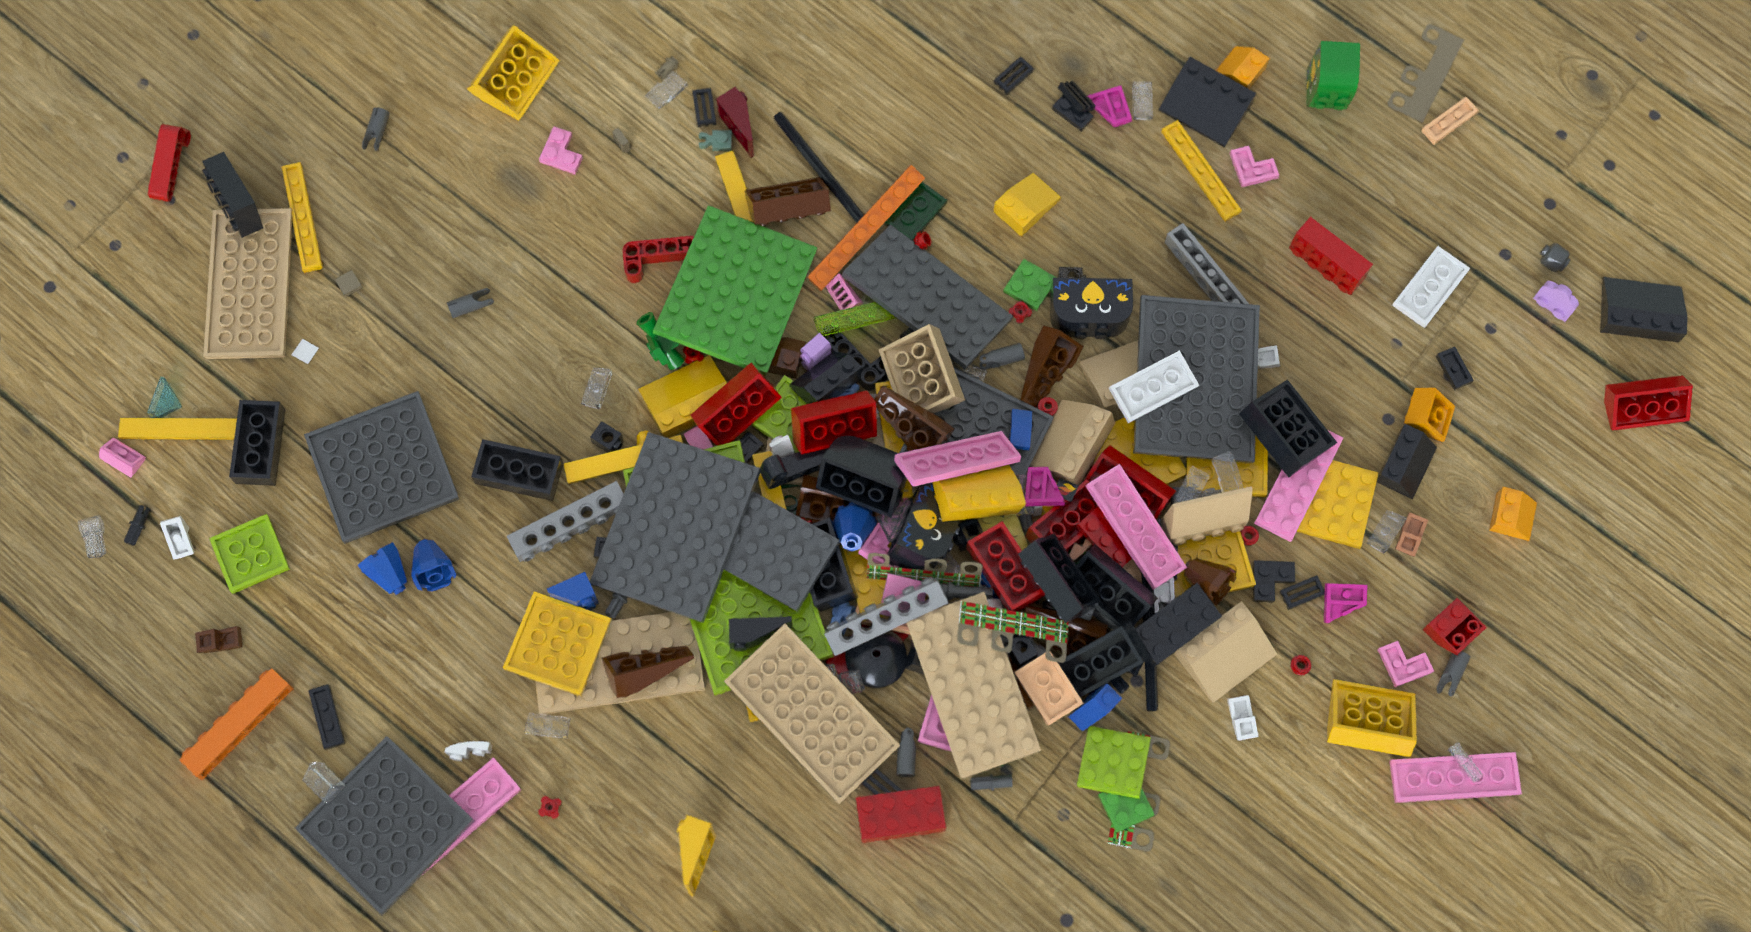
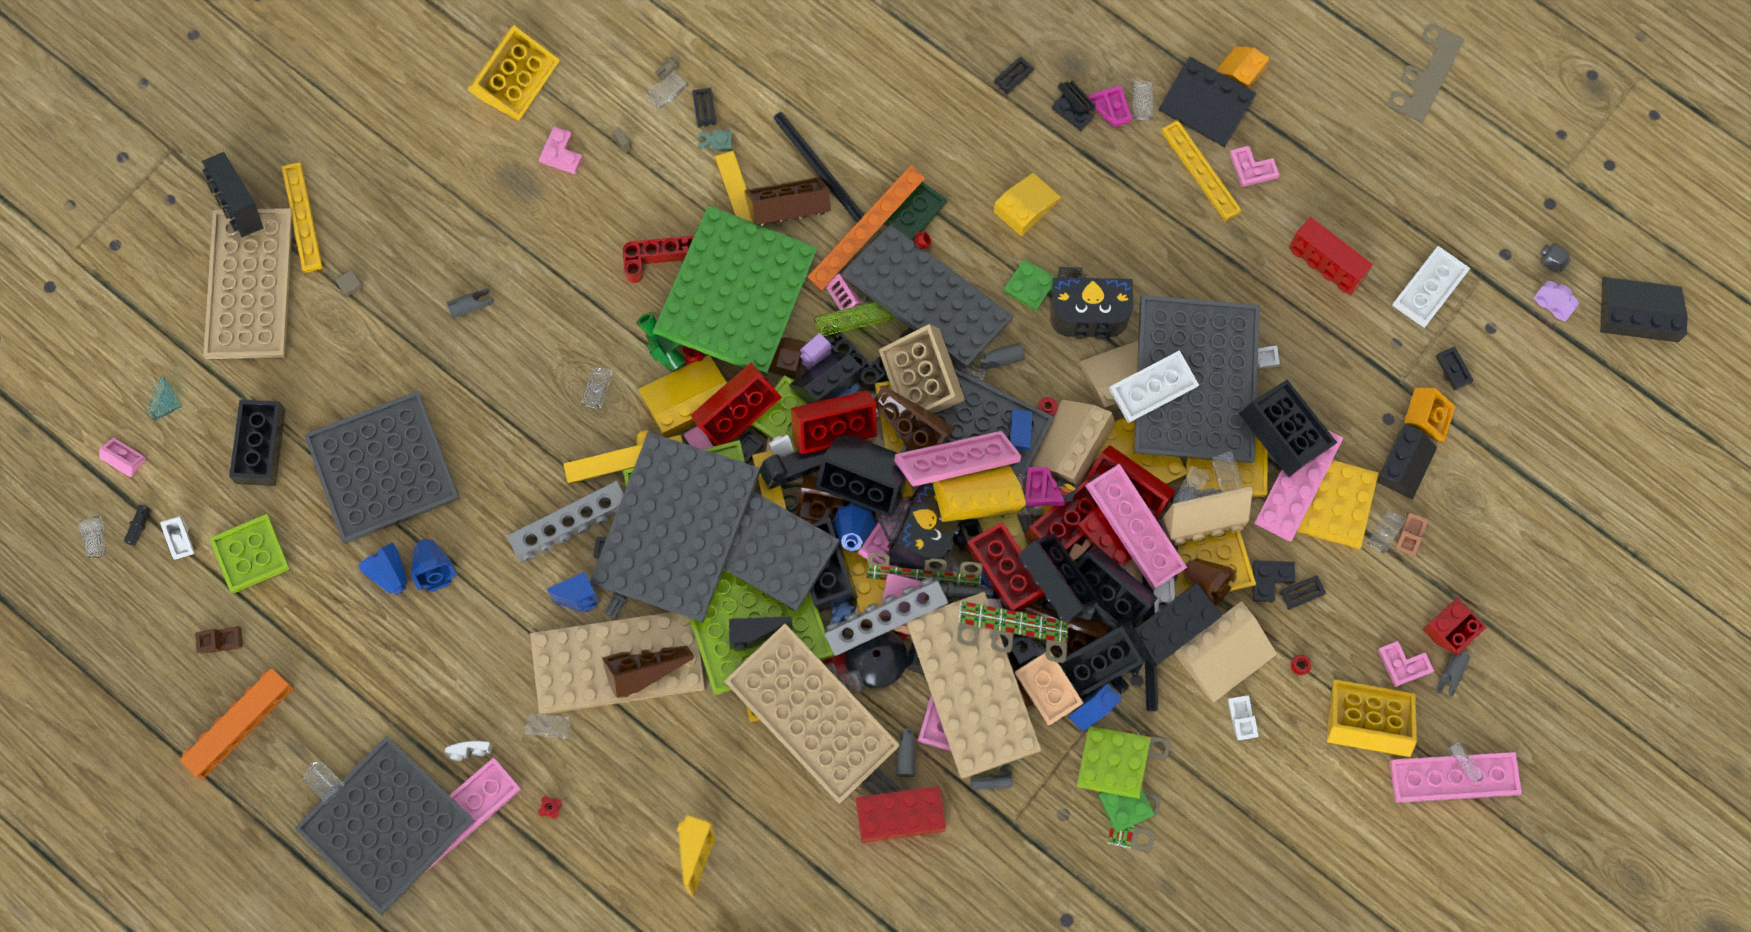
yellow tile [118,418,237,440] -> none
red beam [148,124,191,202] -> none
white sticker [292,339,319,364] -> none
black tile [308,684,346,750] -> none
dark grey piece [362,107,390,151] -> none
black brick [471,439,564,501] -> none
yellow plate [503,591,612,696] -> none
black brick [590,421,624,453] -> none
dark red slope [716,86,754,158] -> none
red plate [1008,301,1032,323] -> none
reddish brown wedge [1020,325,1084,408] -> none
light grey brick [1164,223,1249,304] -> none
red plate [1240,526,1259,546] -> none
green brick [1306,41,1360,110] -> none
dark pink wing [1324,583,1367,623] -> none
light nougat plate [1422,97,1479,145] -> none
light orange slope [1489,486,1537,541] -> none
red slope [1604,375,1693,431] -> none

